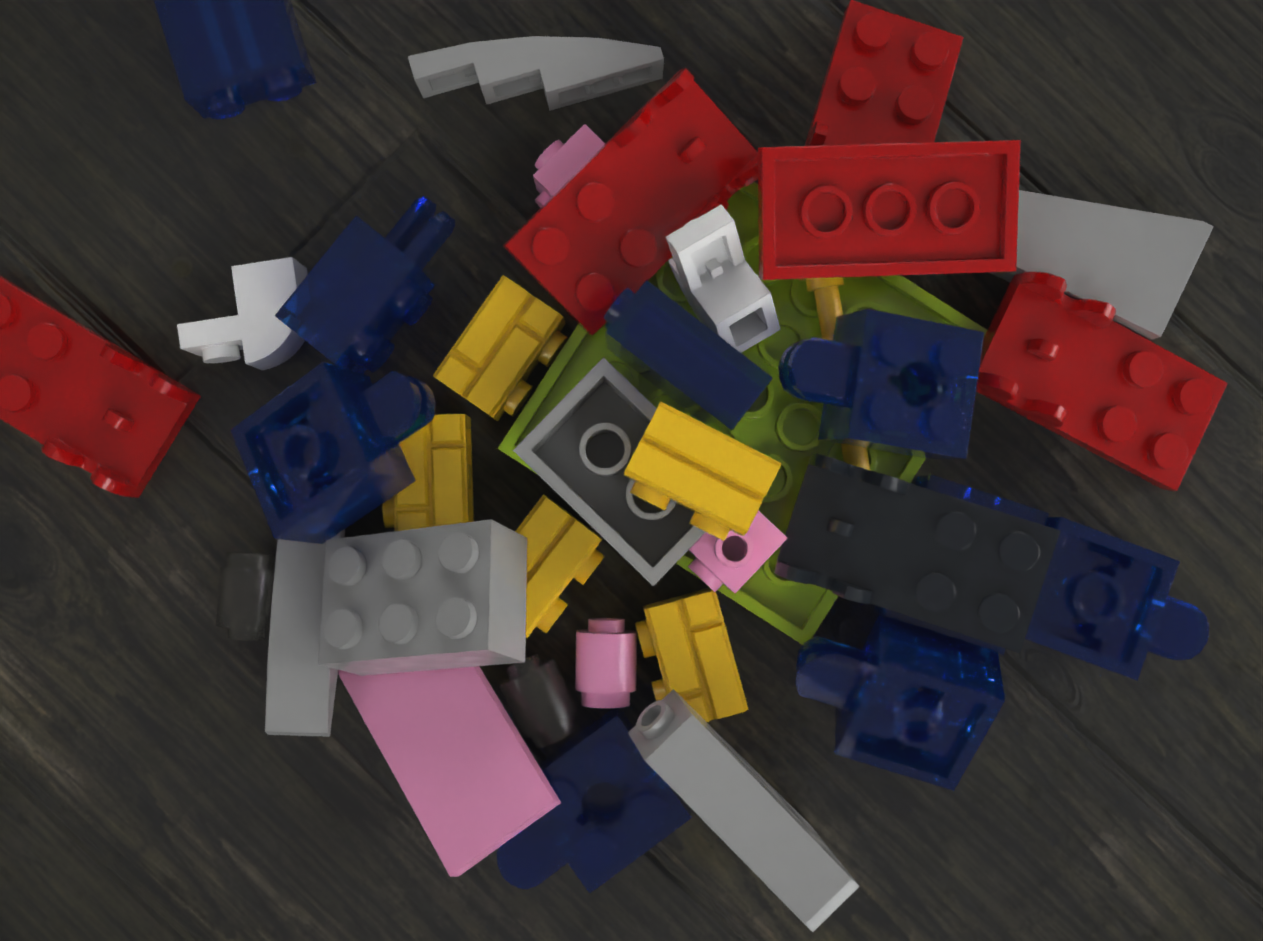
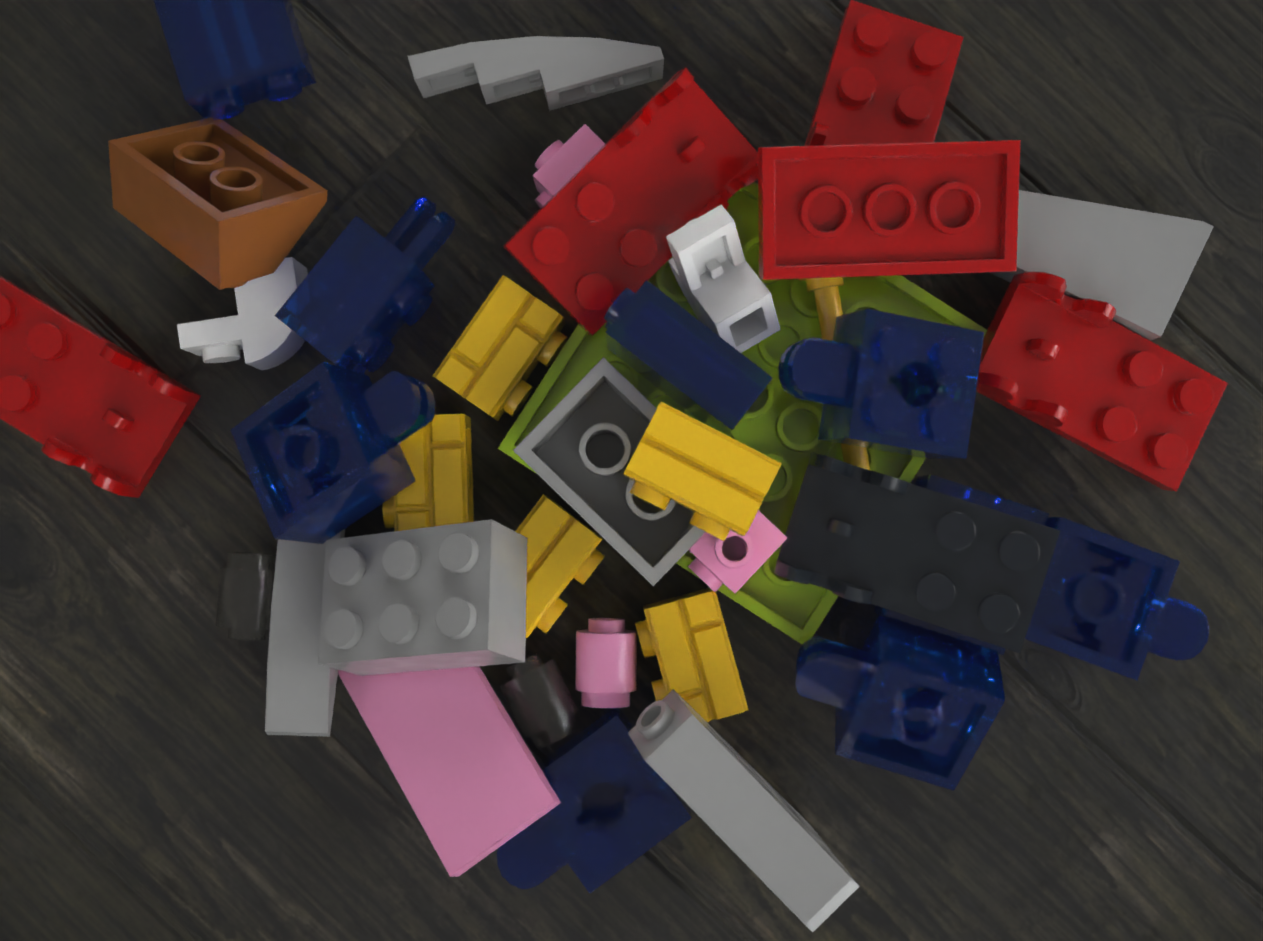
none -> dark orange slope [108,116,327,290]

